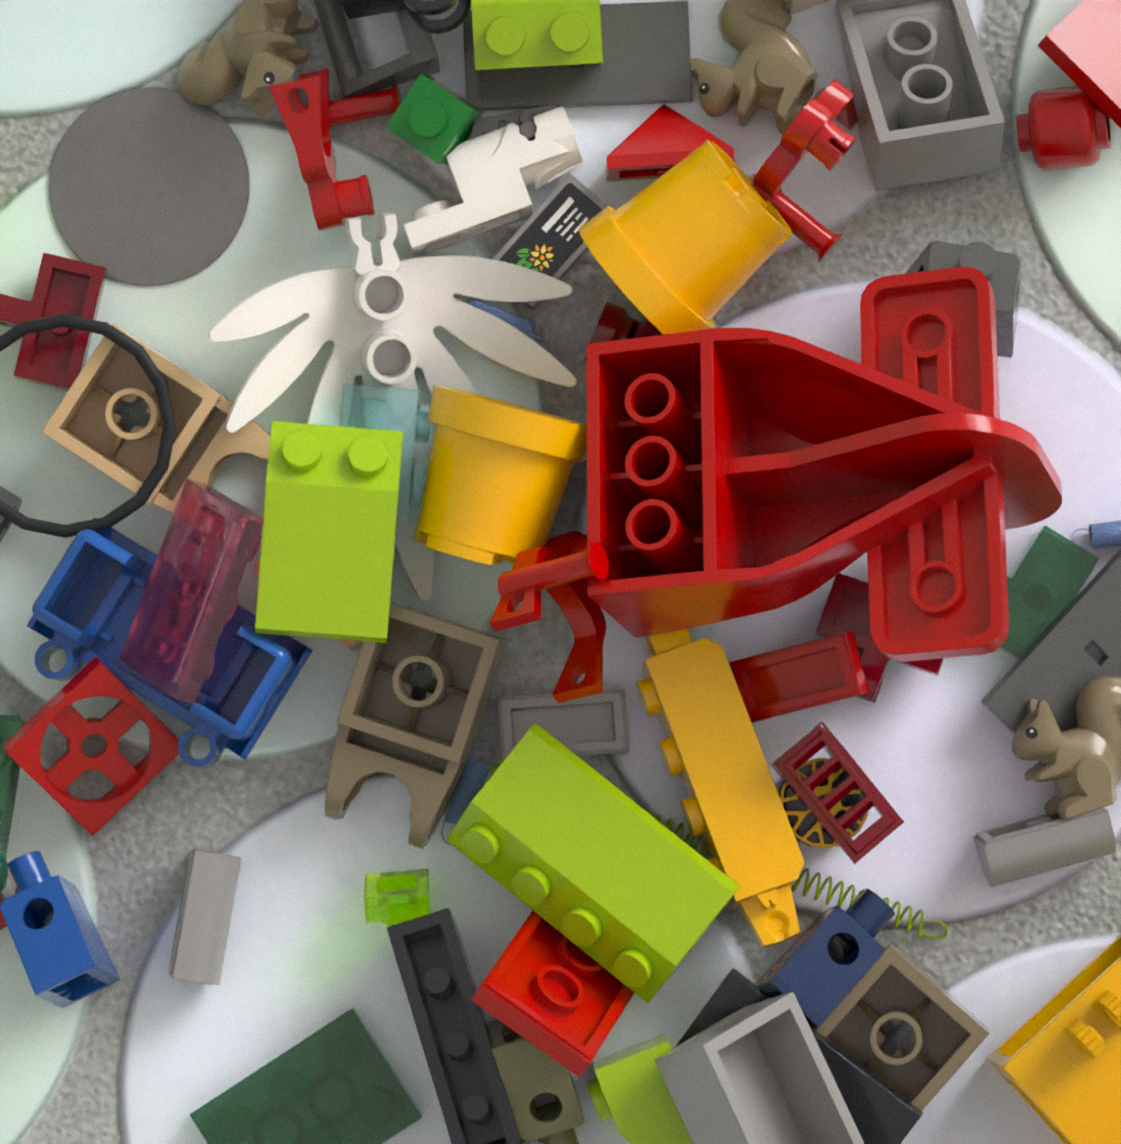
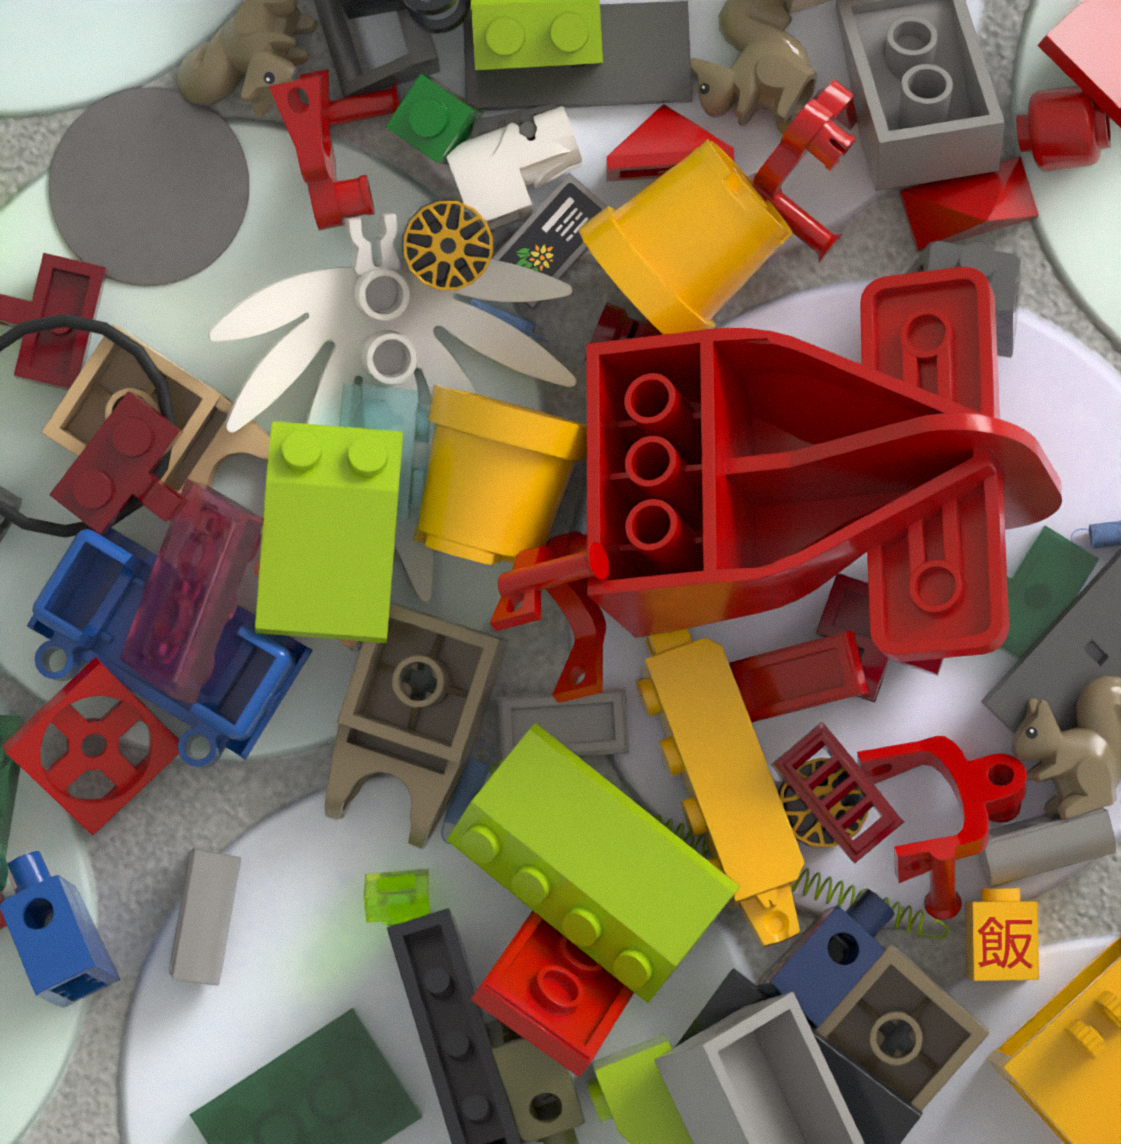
none -> dark red plate [49,391,188,535]
none -> wheel [402,200,493,290]
none -> red piece [857,736,1027,920]
none -> red slope [899,156,1039,252]
none -> yellow brick [965,888,1039,981]

